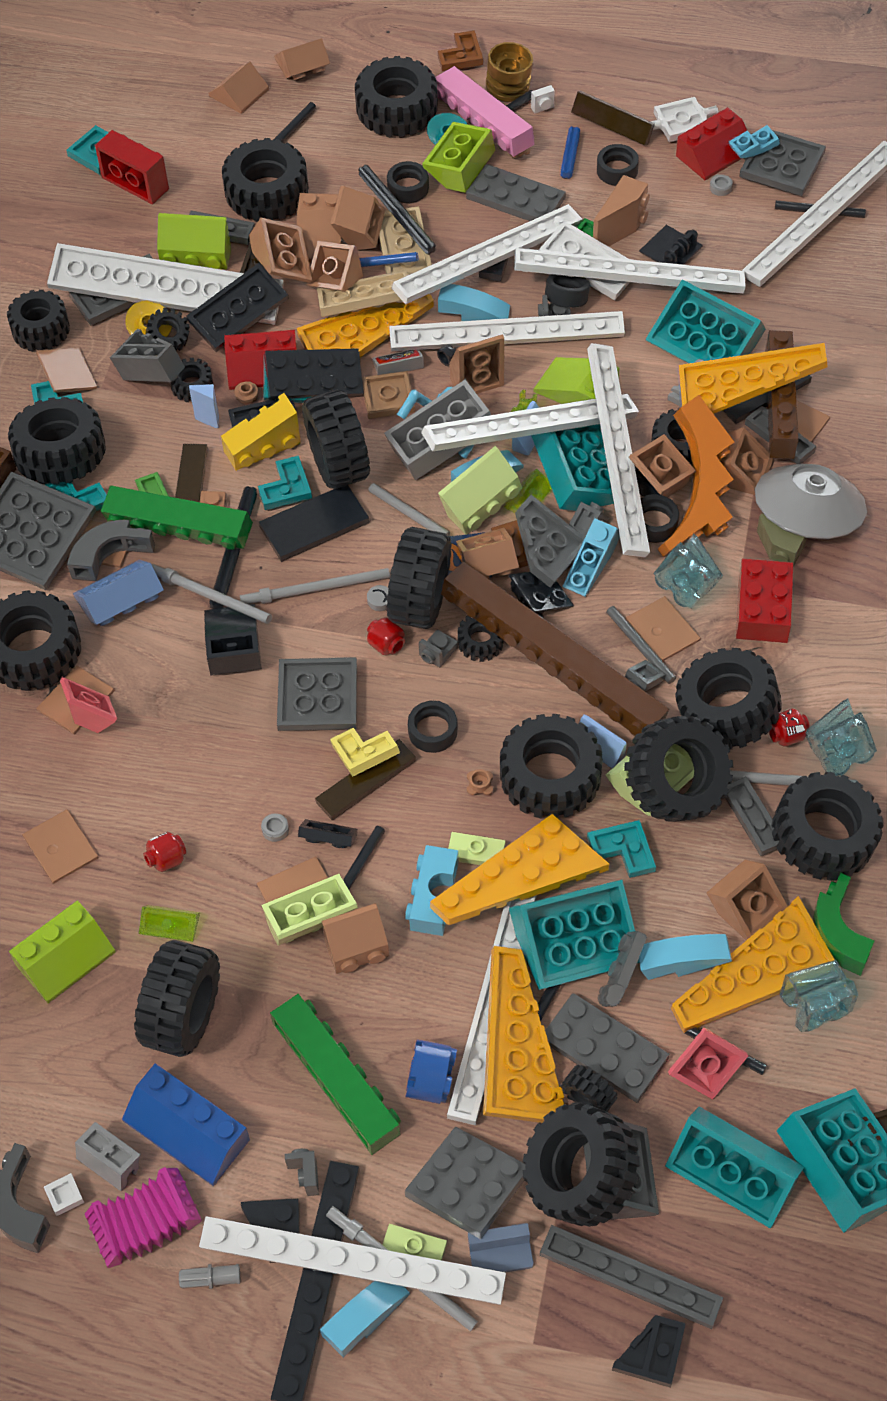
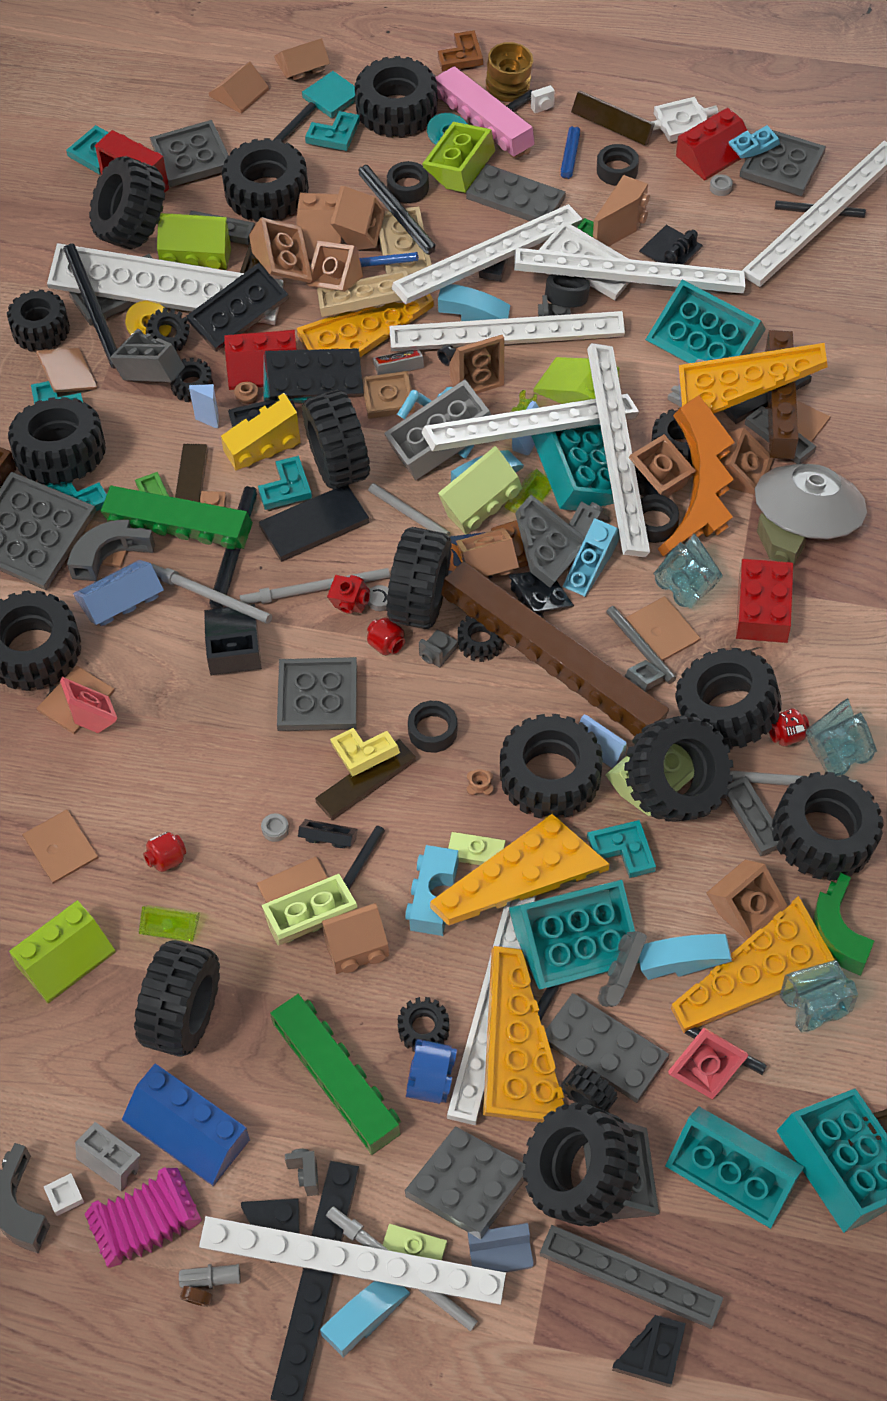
none -> black axle [63,243,117,369]
none -> black tyre [89,156,165,250]
none -> dark grey plate [150,120,228,187]
none -> reddish brown tile [180,1286,212,1307]
none -> teal tile [302,71,356,118]
none -> teal plate [305,111,360,151]
none -> red brick [327,575,370,614]
none -> black tyre [397,997,450,1052]

